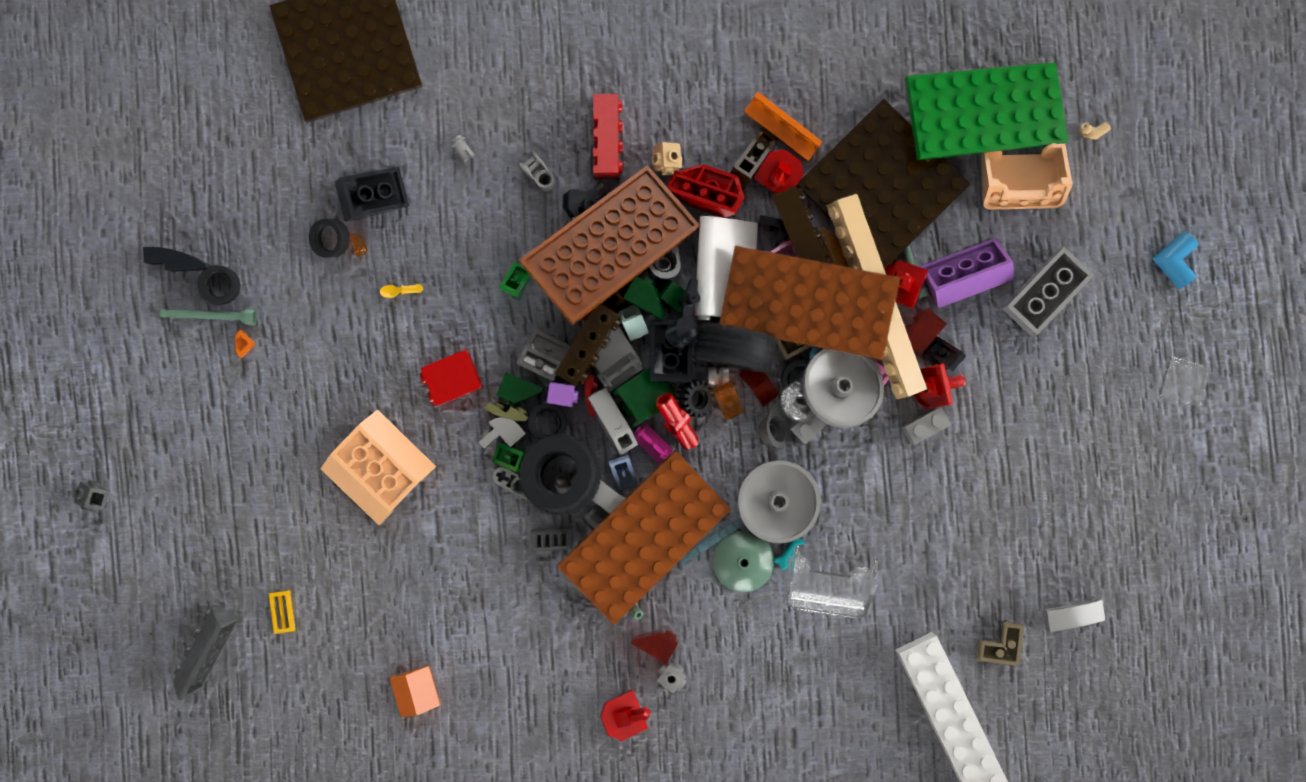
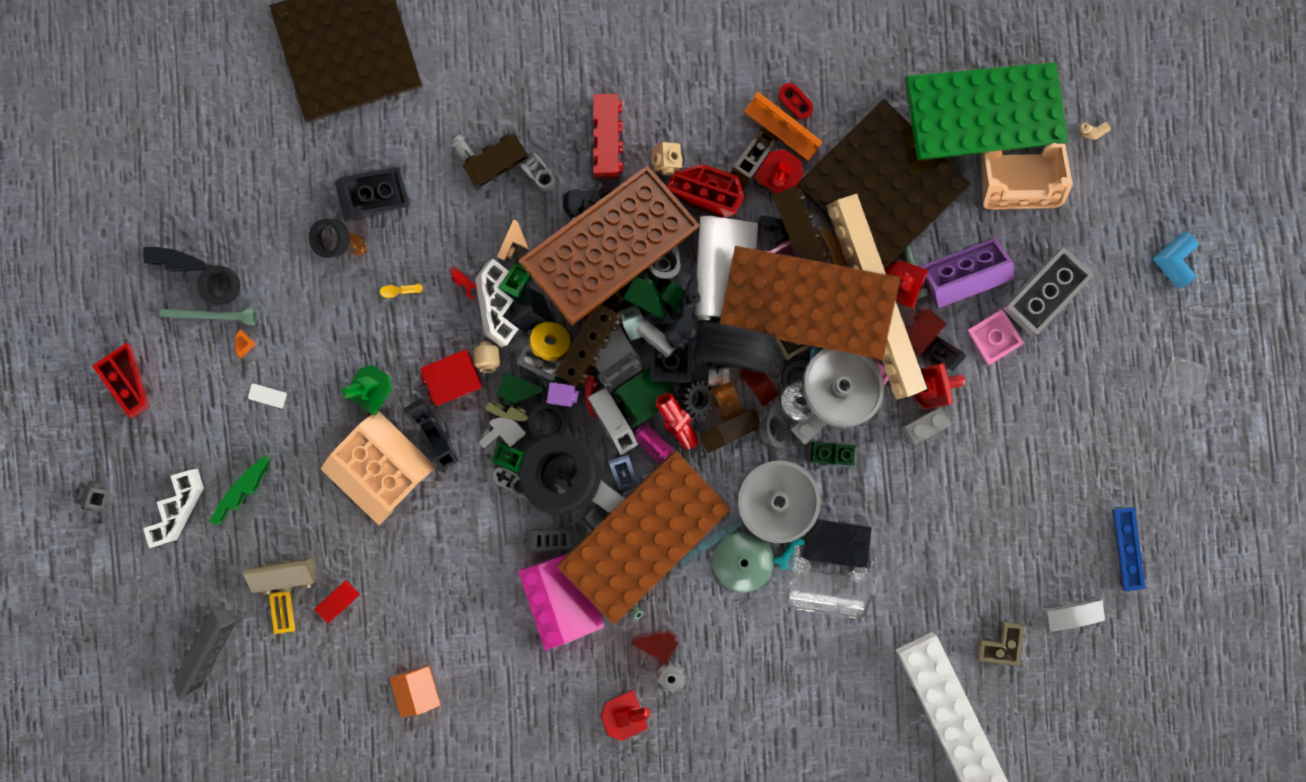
none -> red wedge [92,342,151,418]
none -> white brick [143,469,204,548]
none -> green slope [209,456,273,525]
none -> dark tan slope [243,557,318,596]
none -> white sticker [248,383,287,408]
none -> red slope [313,580,360,624]
none -> green piece [341,365,392,416]
none -> black arch [403,398,459,471]
none -> red plate [448,265,477,300]
none -> dark brown brick [462,133,529,189]
none -> tan head [473,342,500,373]
none -> white brick [475,259,518,348]
none -> light nougat slope [497,219,529,262]
none -> black slope [508,287,555,331]
none -> dark pink slope [518,553,604,650]
none -> yellow tile [529,322,571,361]
none -> light grey slope [636,320,676,357]
none -> dark brown slope [699,408,760,453]
none -> red plate [778,83,813,120]
none -> black slope [803,519,872,568]
none -> dark green slope [810,442,856,466]
none -> bright pink tile [966,309,1024,365]
none -> blue plate [1112,507,1146,591]

